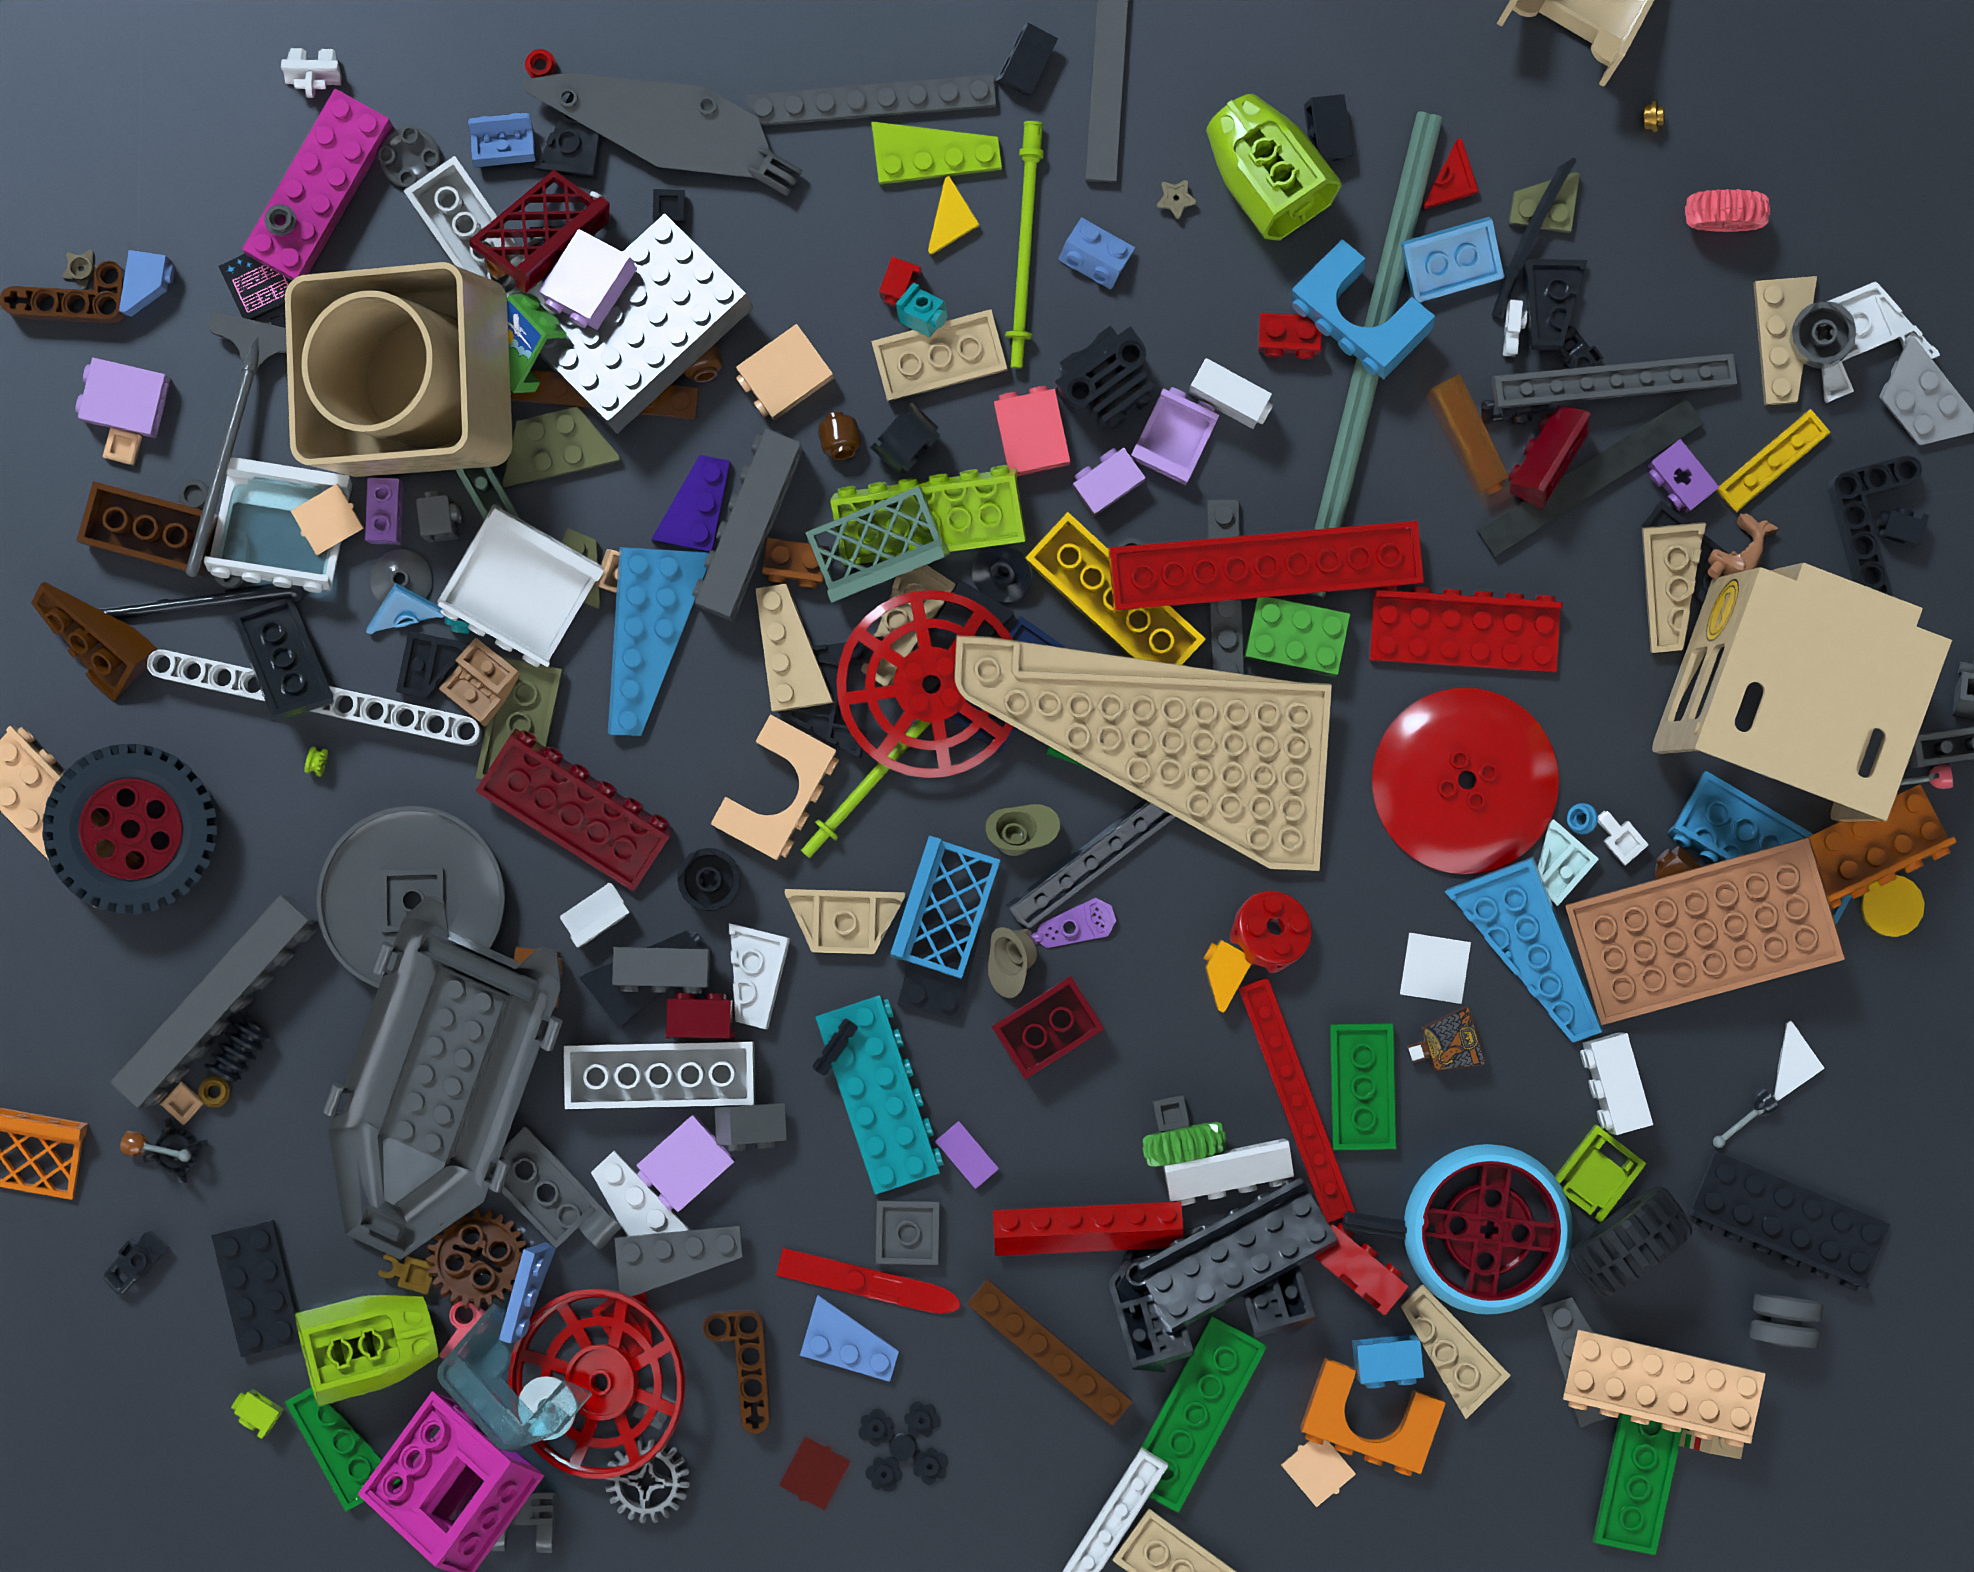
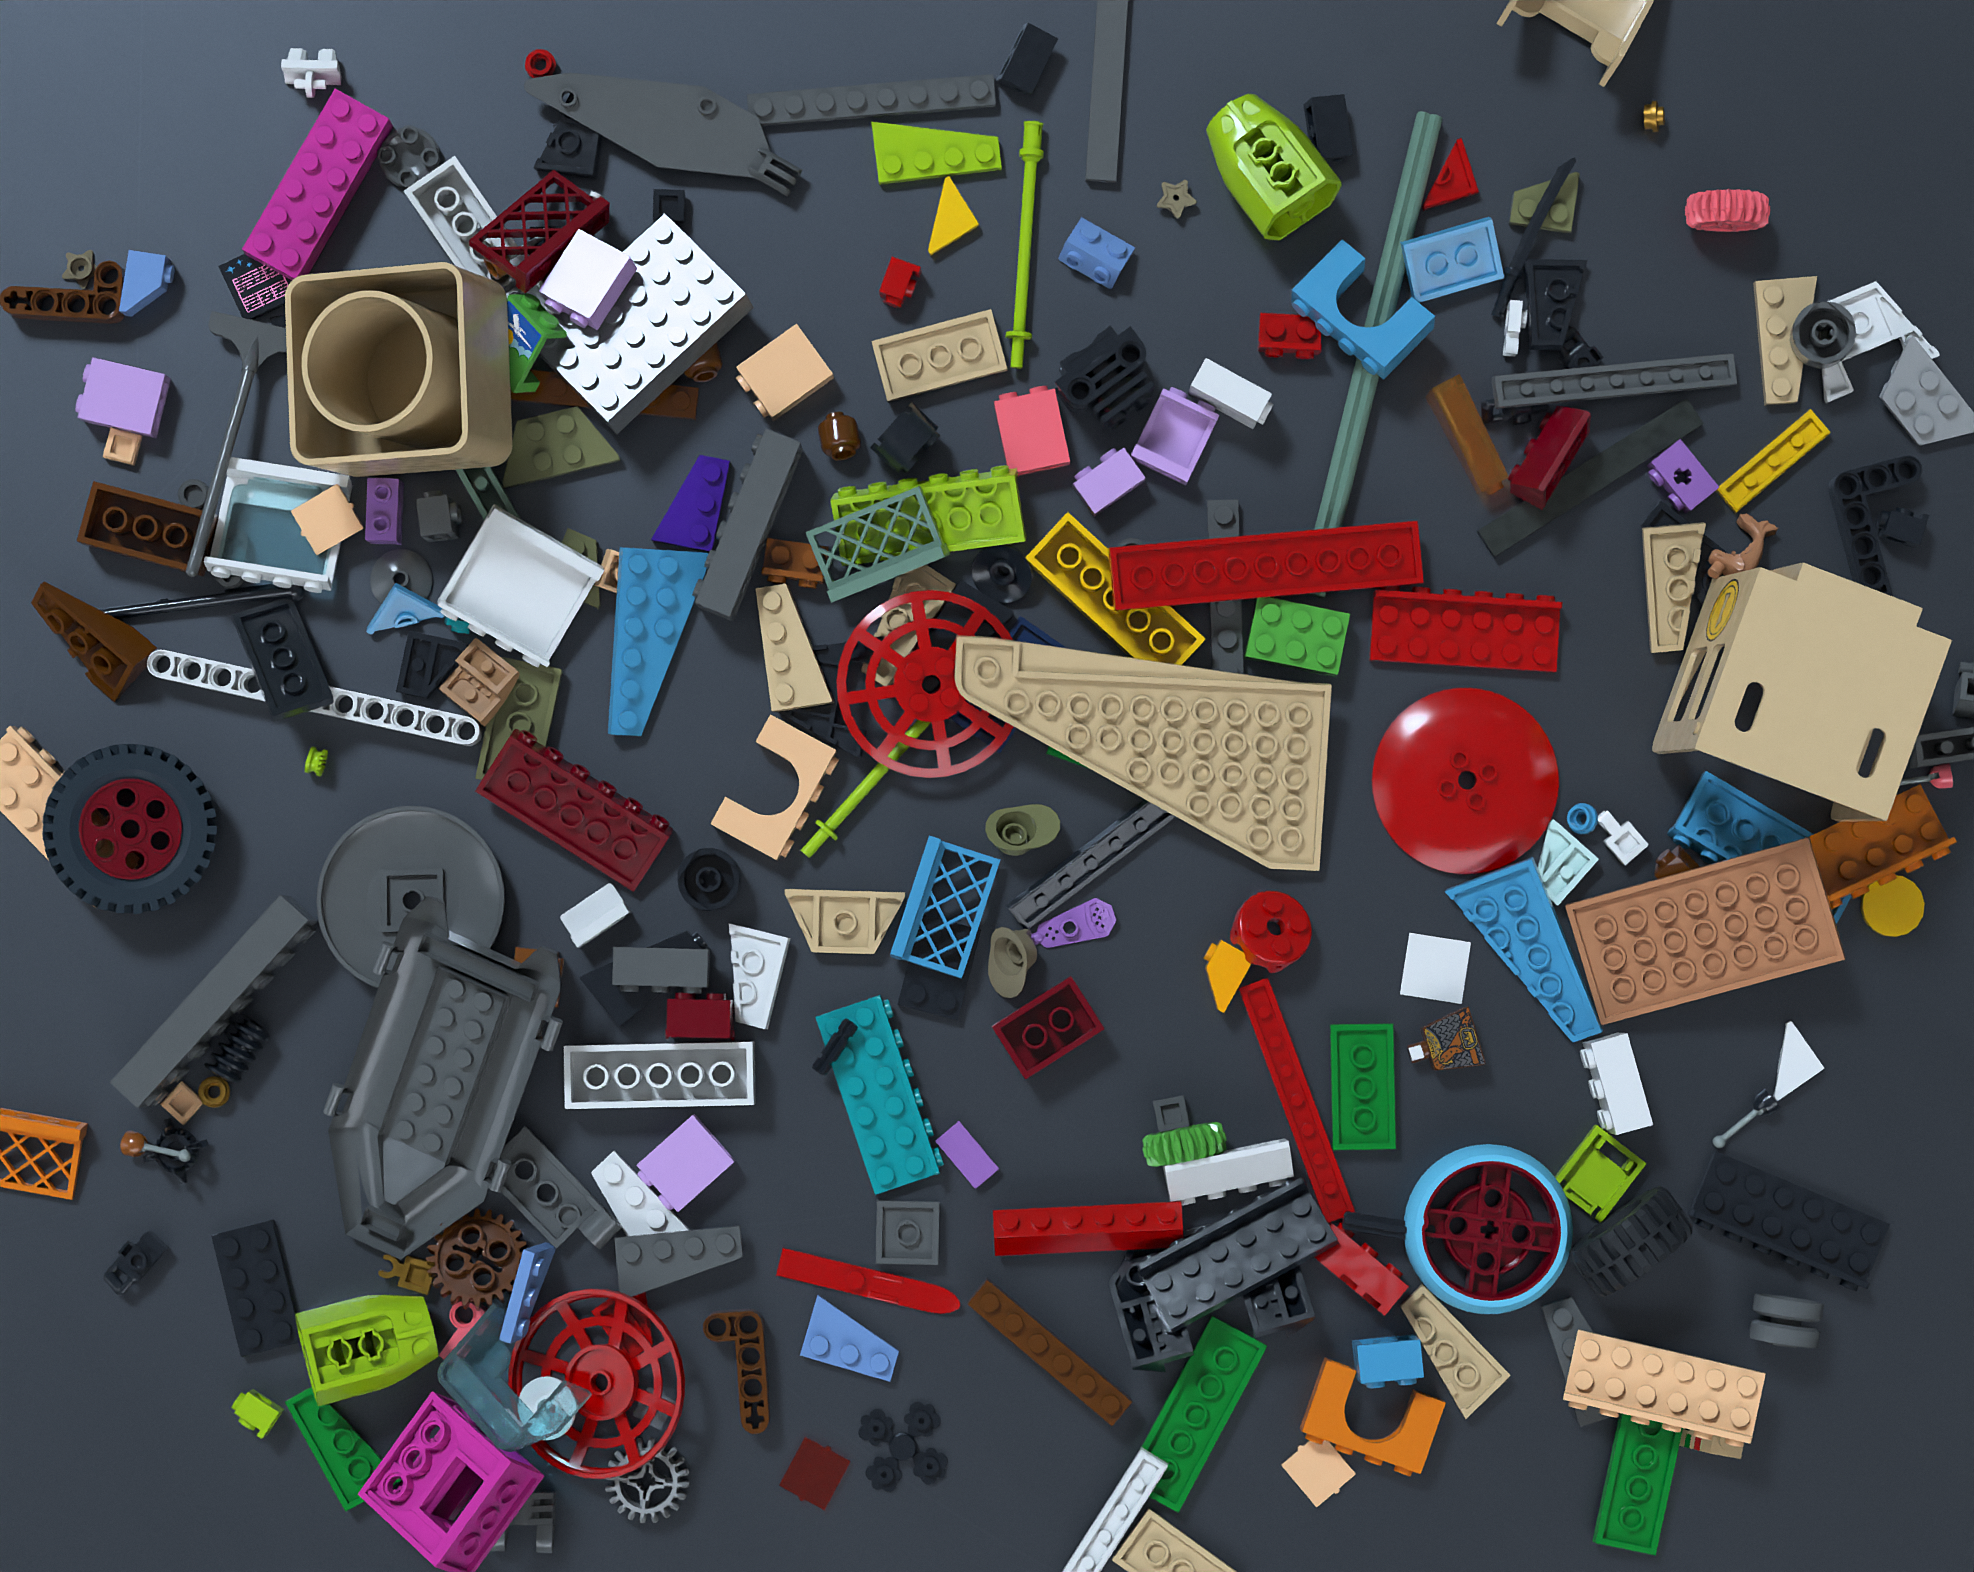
dark grey plate [264,204,296,236] -> none
medium blue bracket [468,113,535,167] -> none
dark grey brick [715,1103,787,1151] -> none
teal brick [896,283,948,338] -> none

